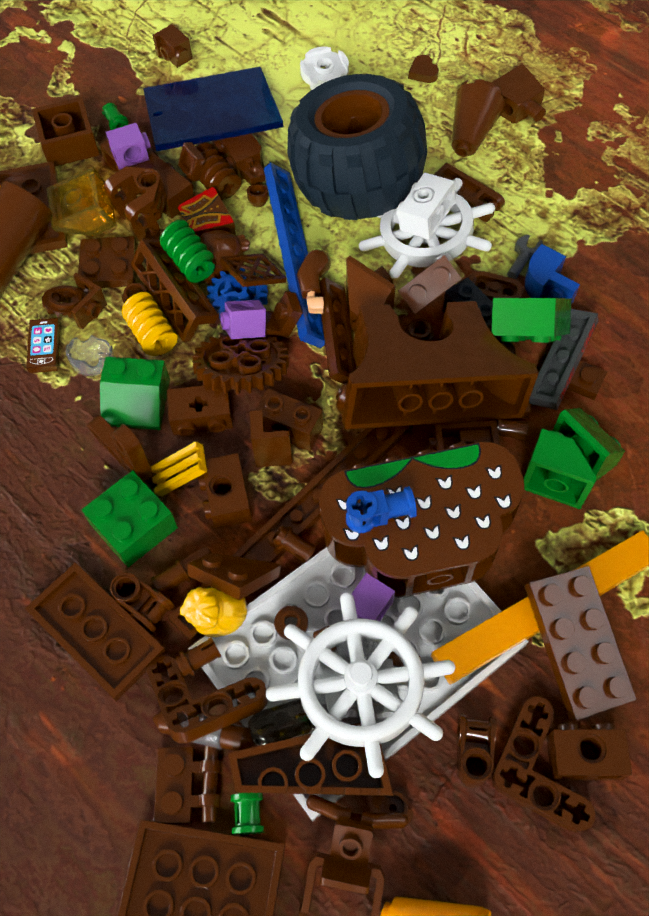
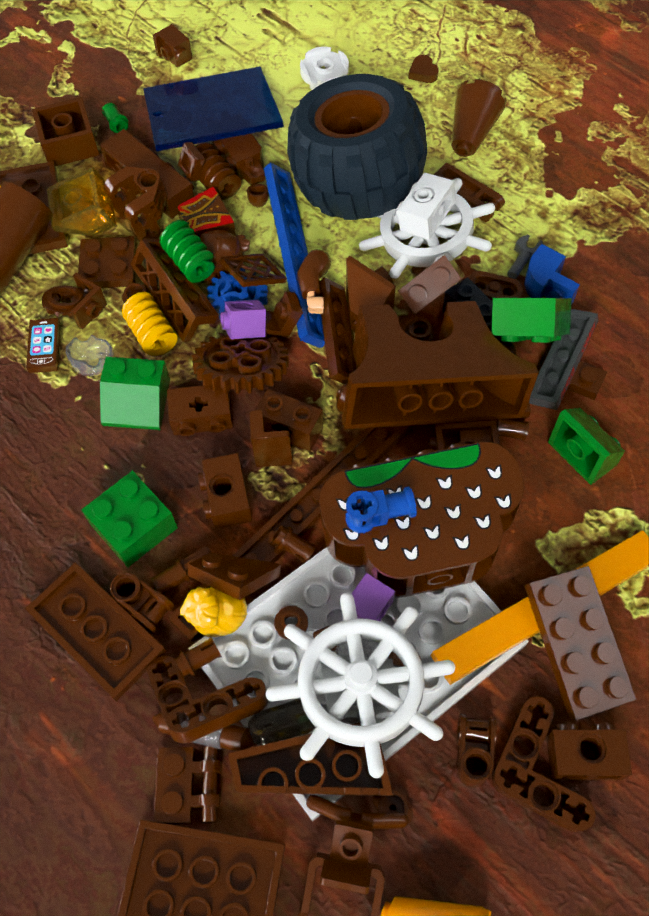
reddish brown beam [86,415,153,482] -> none
medium lavender brick [106,123,151,170] -> none
yellow tile [151,441,207,496] -> none
green bush [230,793,264,835] -> none
reddish brown torso [491,64,546,123] -> none
green slope [523,429,597,509] -> none

